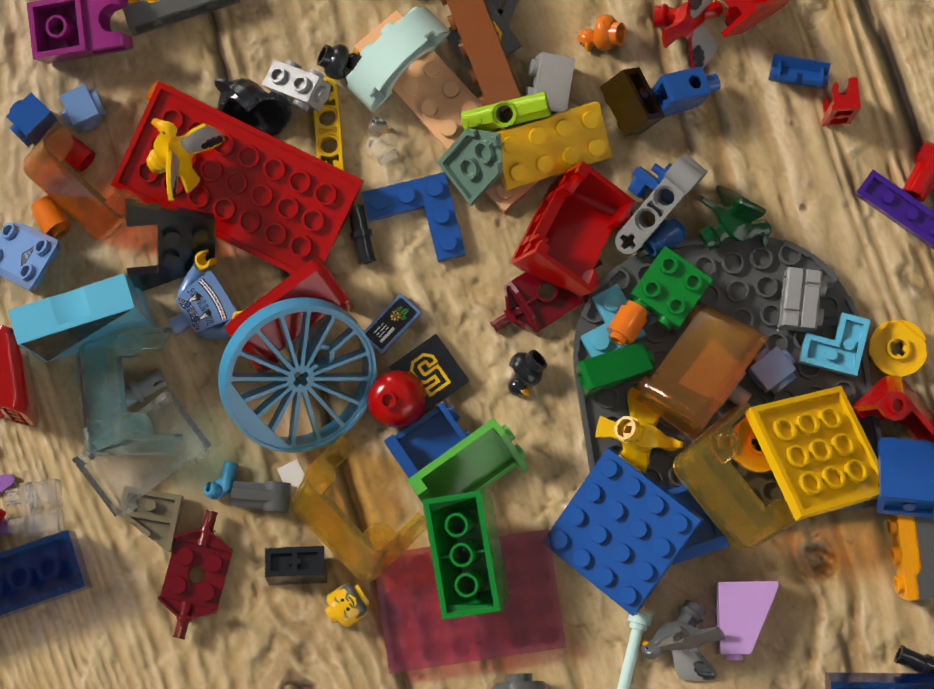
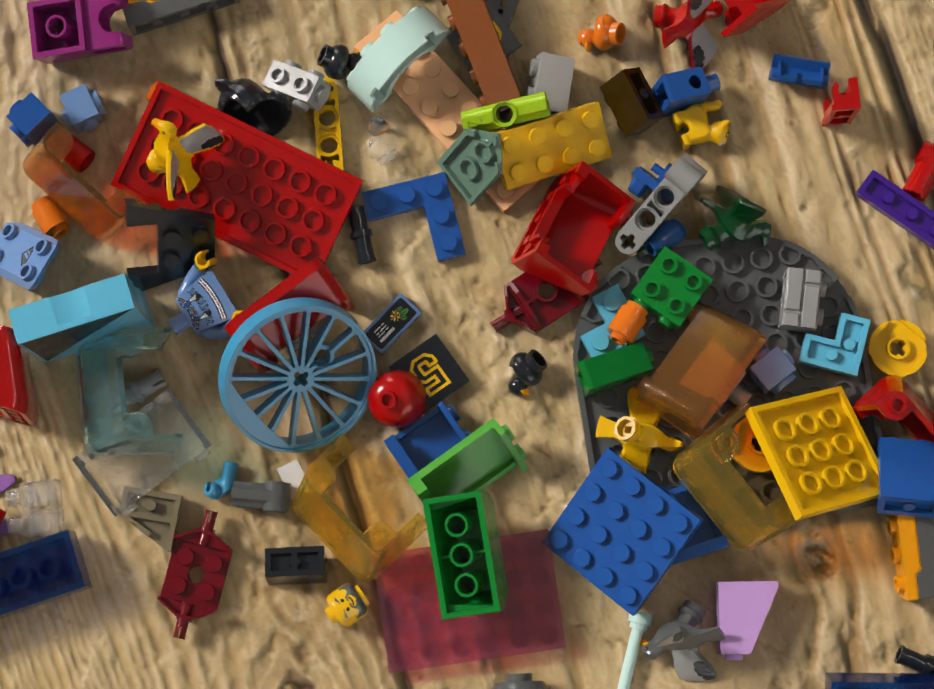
none -> yellow animal [672,99,730,150]

